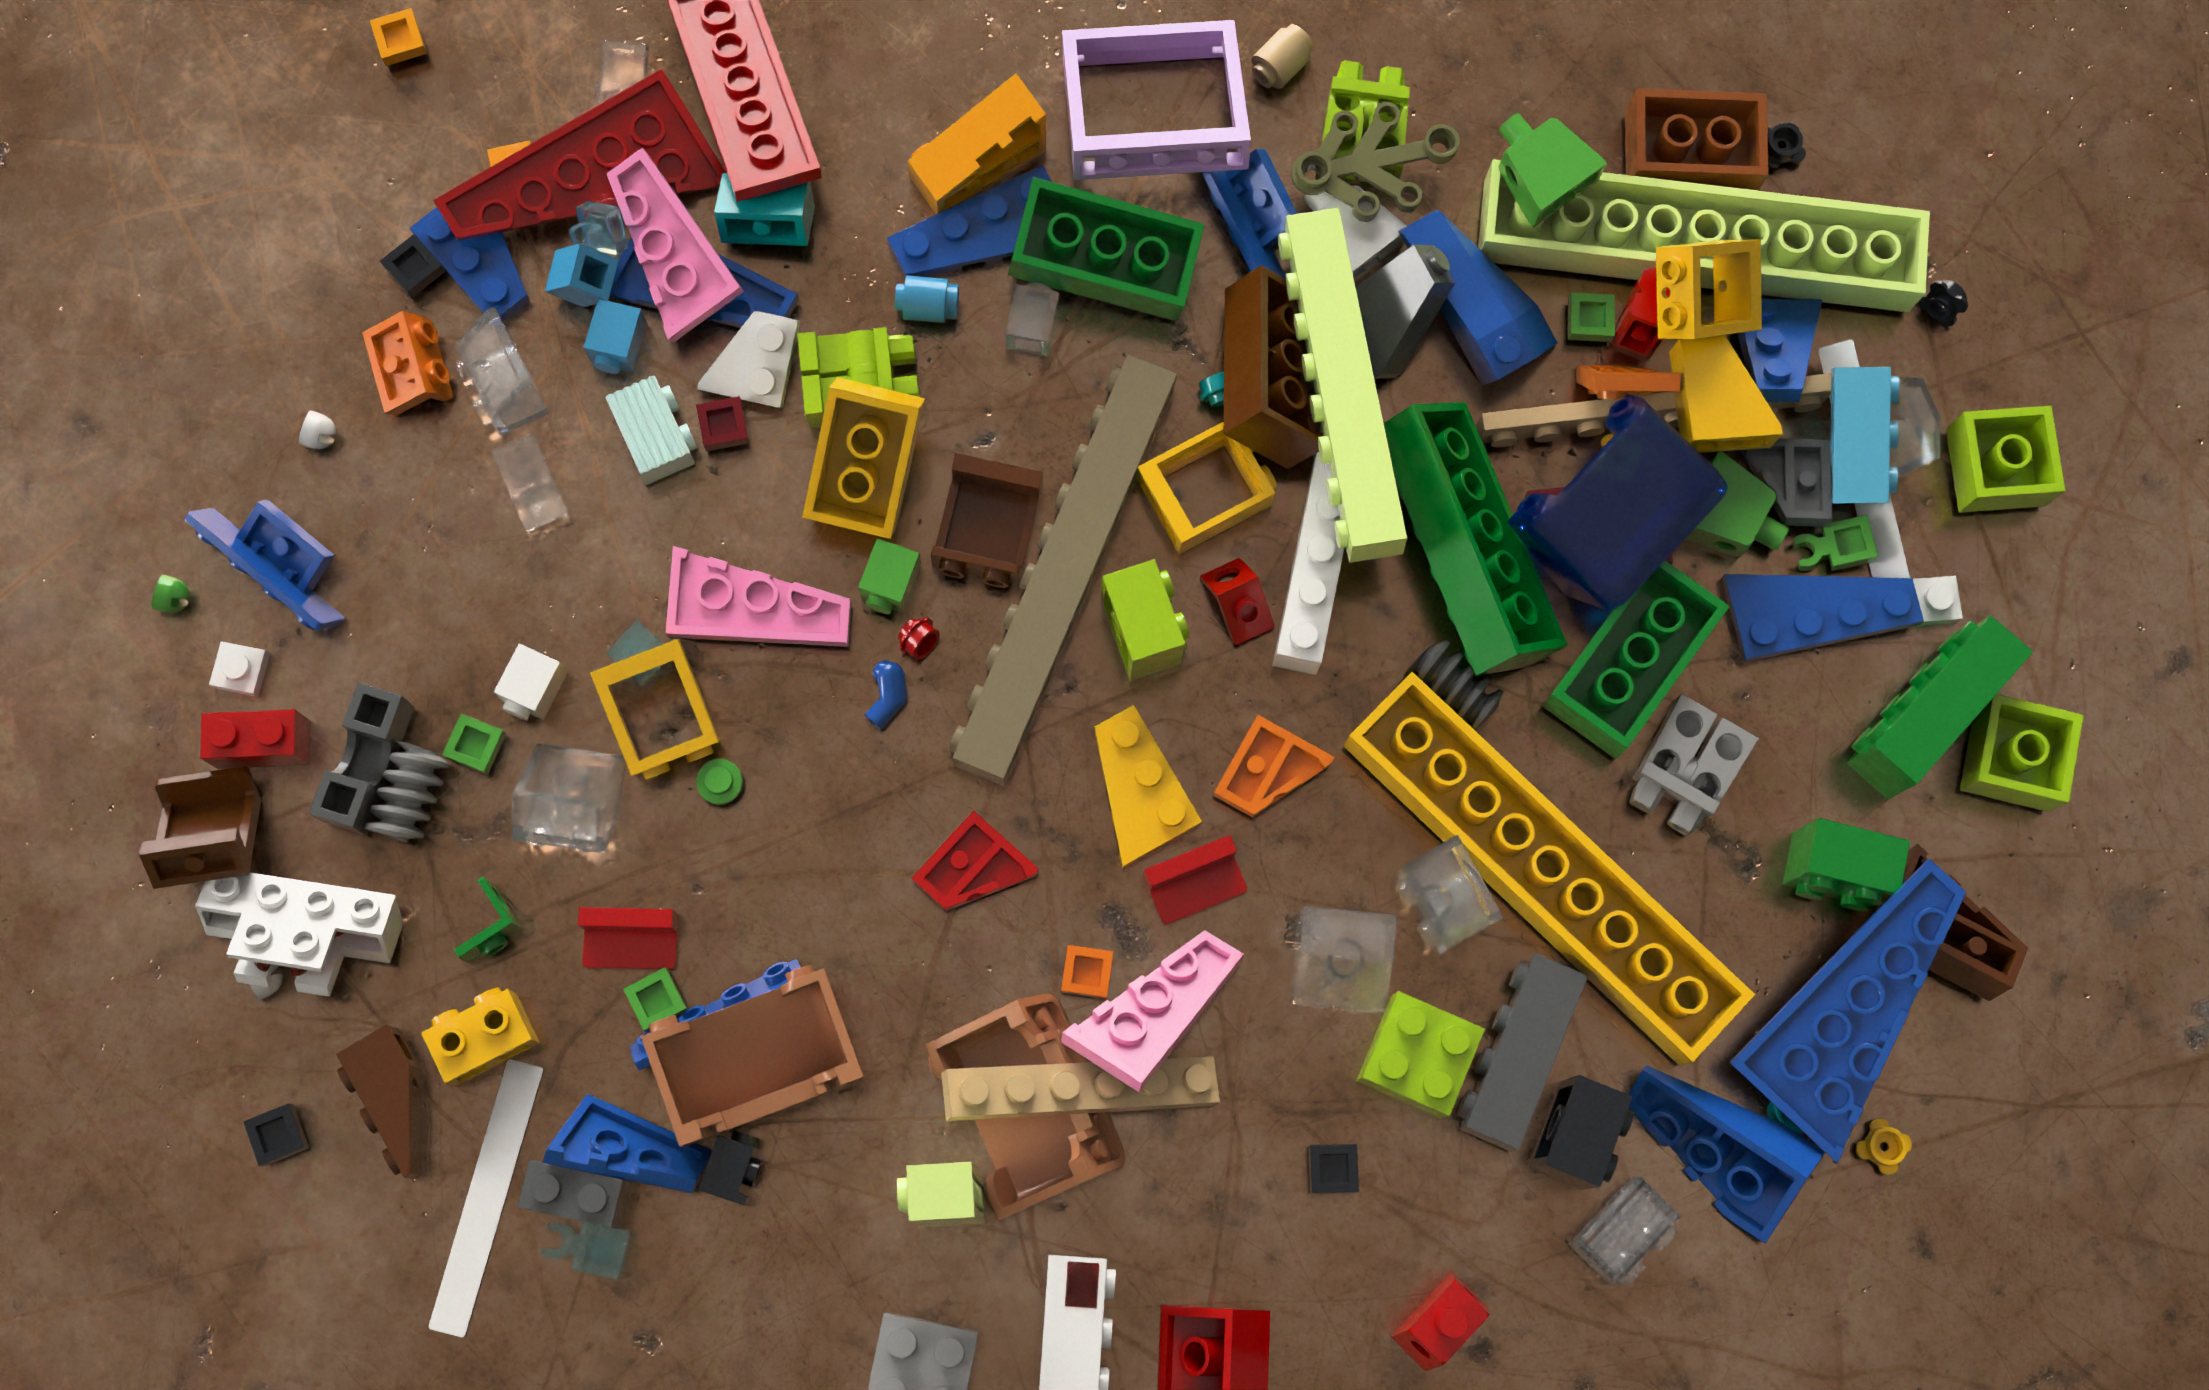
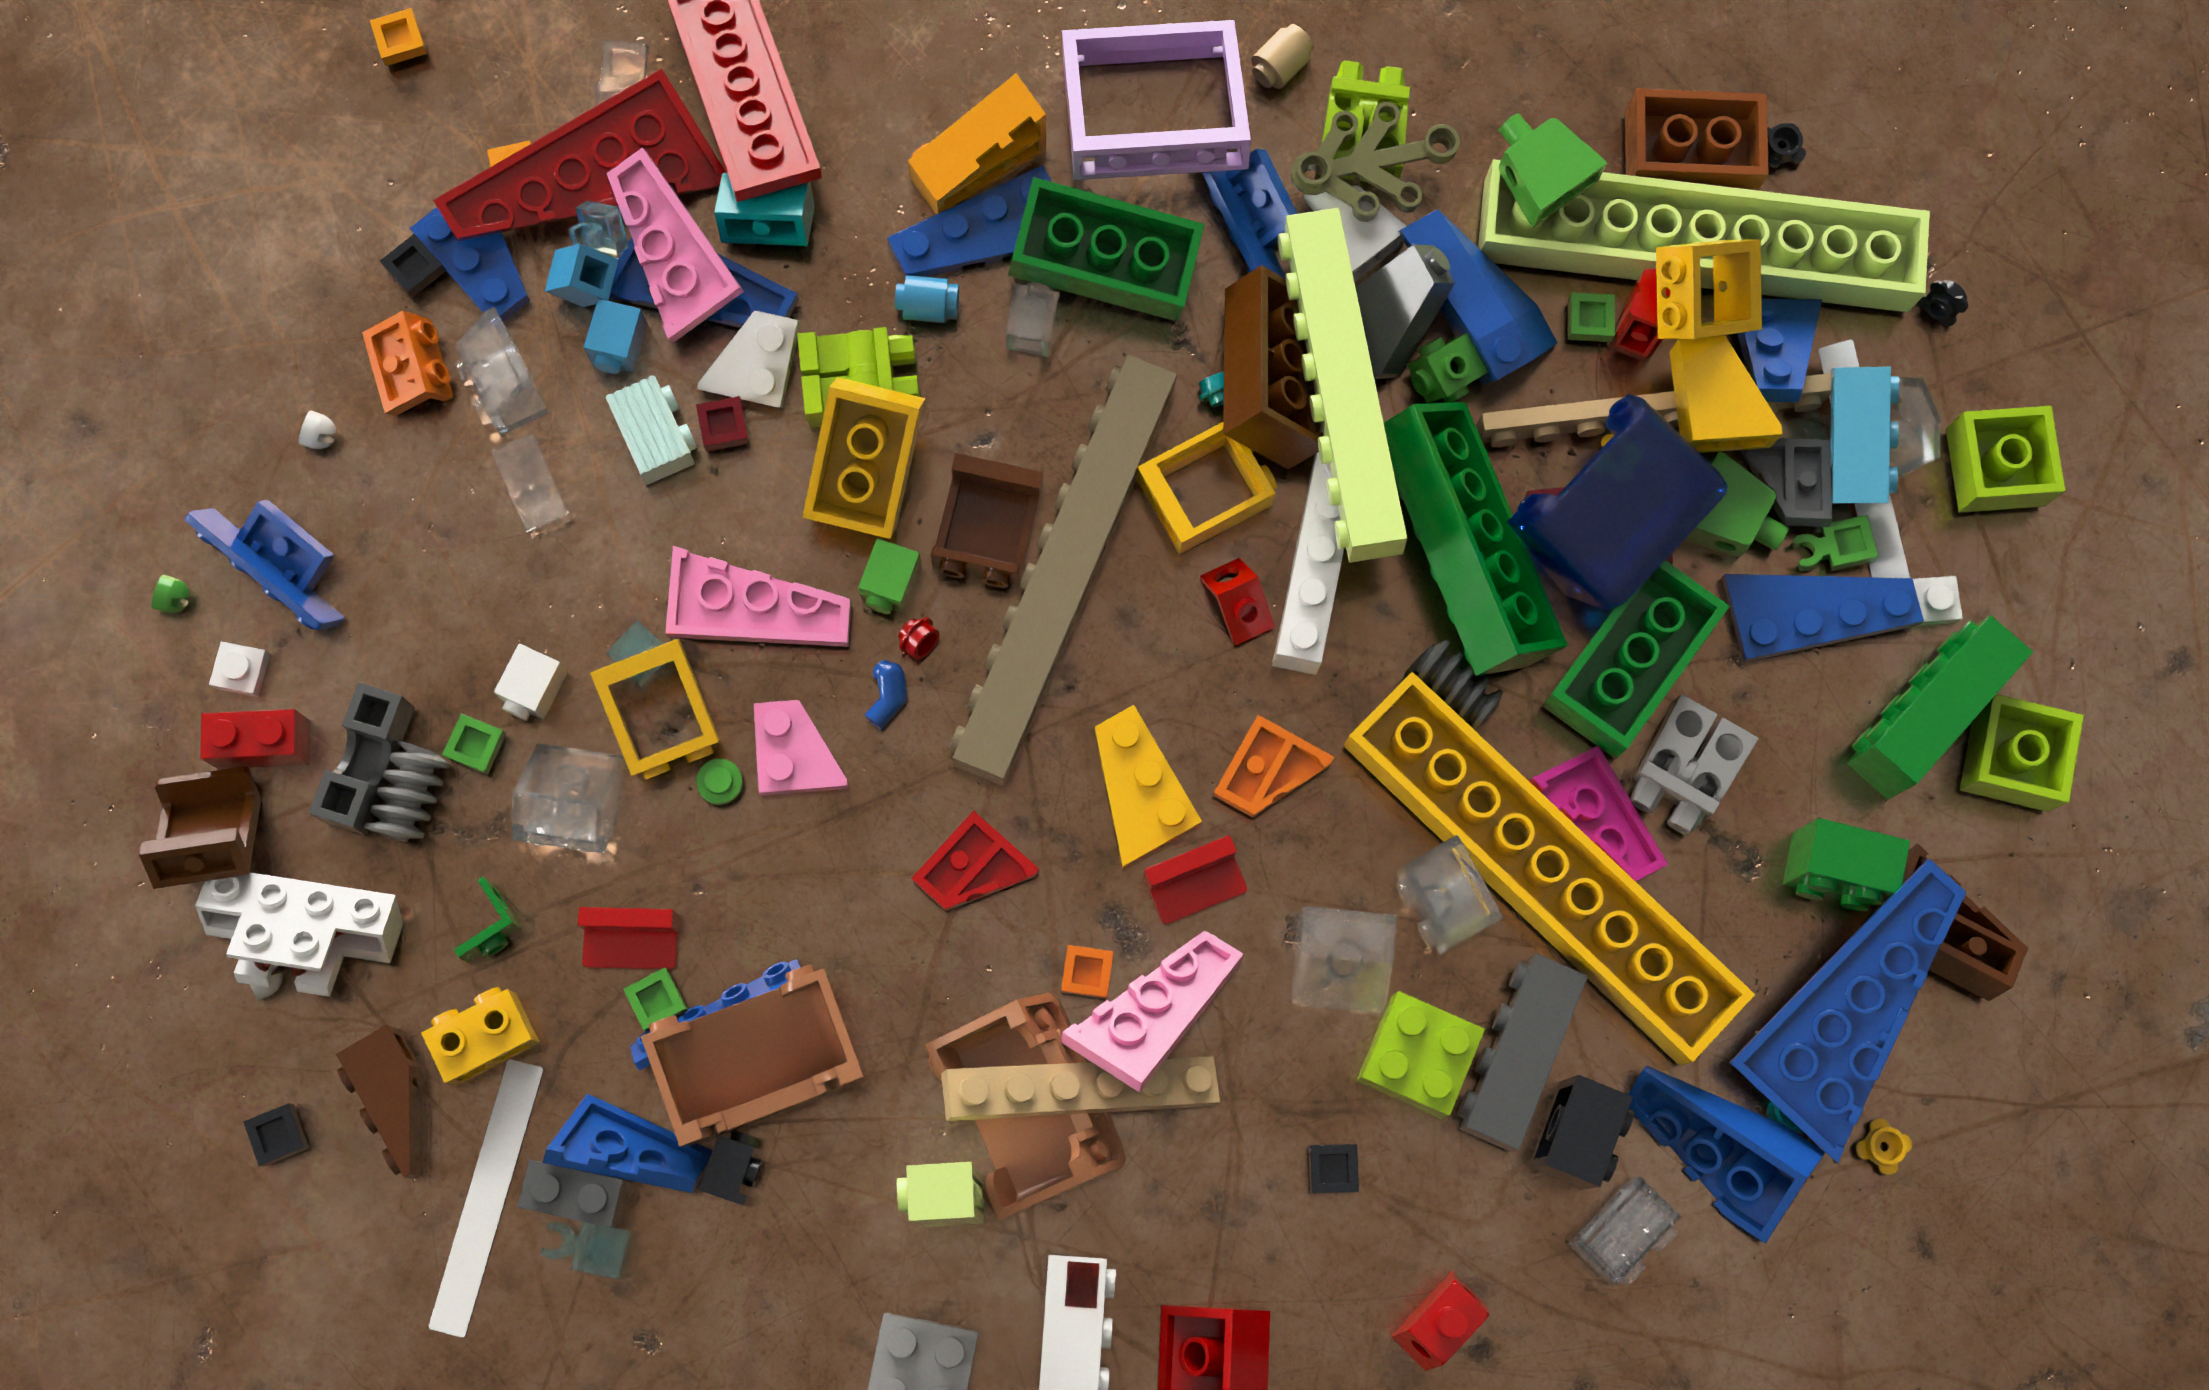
lime brick [1101,559,1190,681] -> none
orange wing [1576,365,1681,399] -> none
none -> bright pink wing [753,700,848,796]
none -> bright green brick [1406,333,1488,403]
none -> dark pink wing [1529,746,1668,882]

